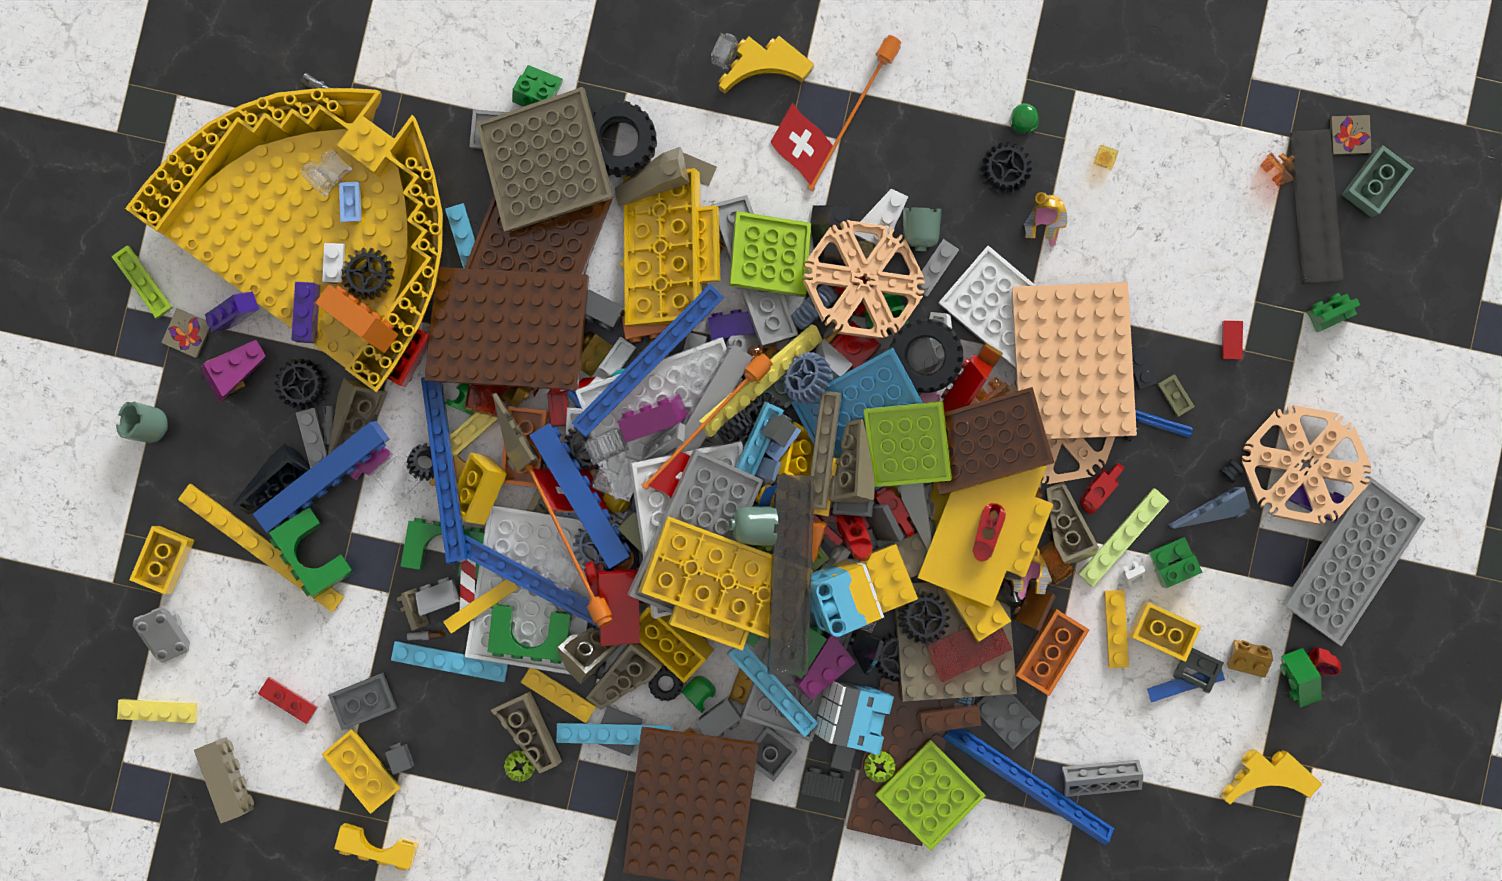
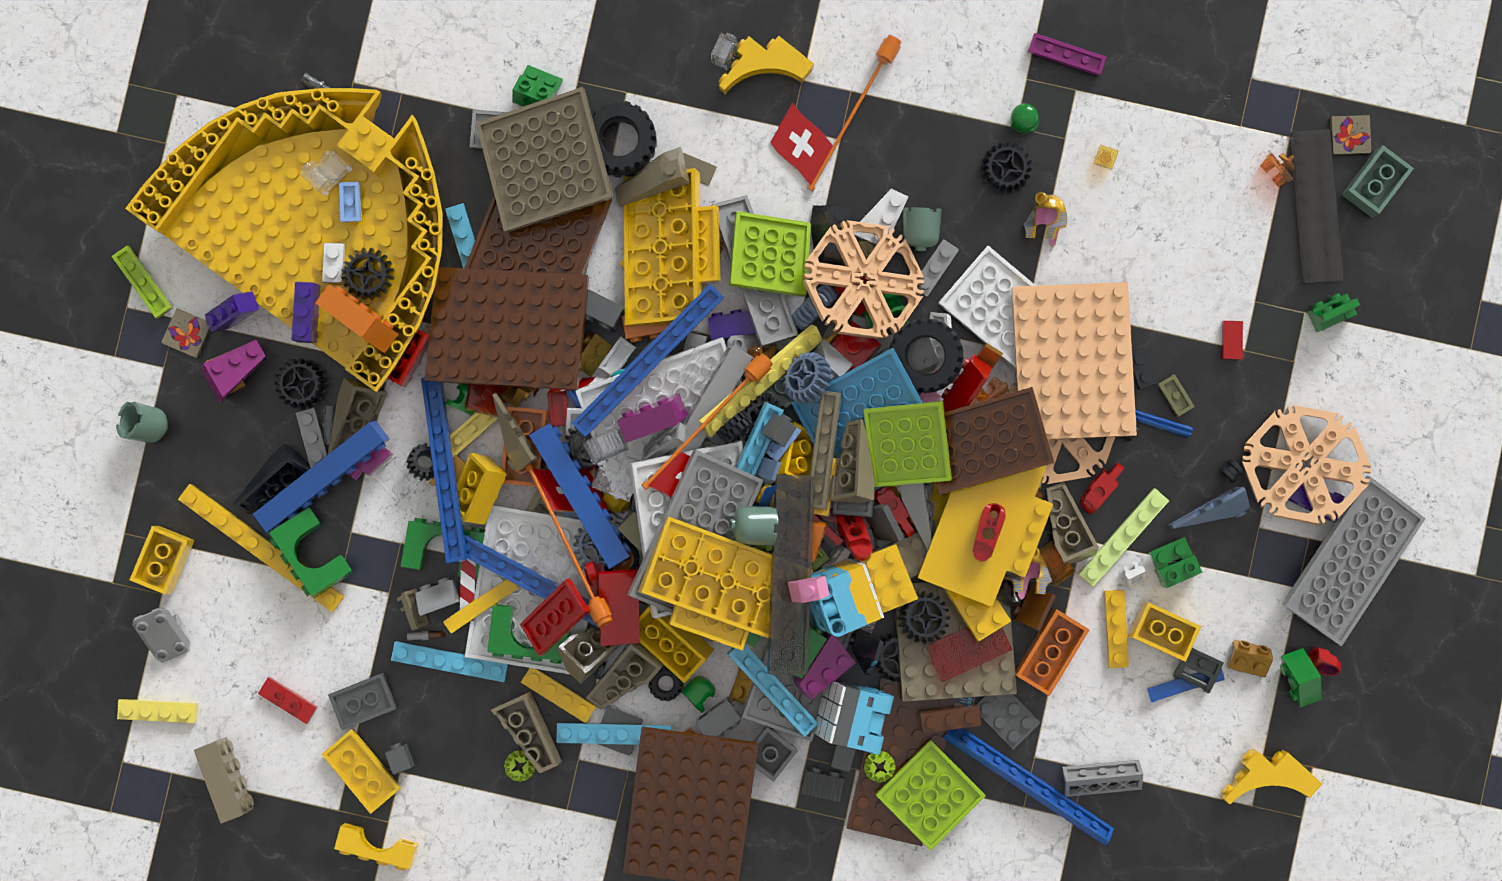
none -> red tile [520,579,590,656]
none -> bright pink slope [788,576,829,603]
none -> magenta plate [1027,33,1106,76]

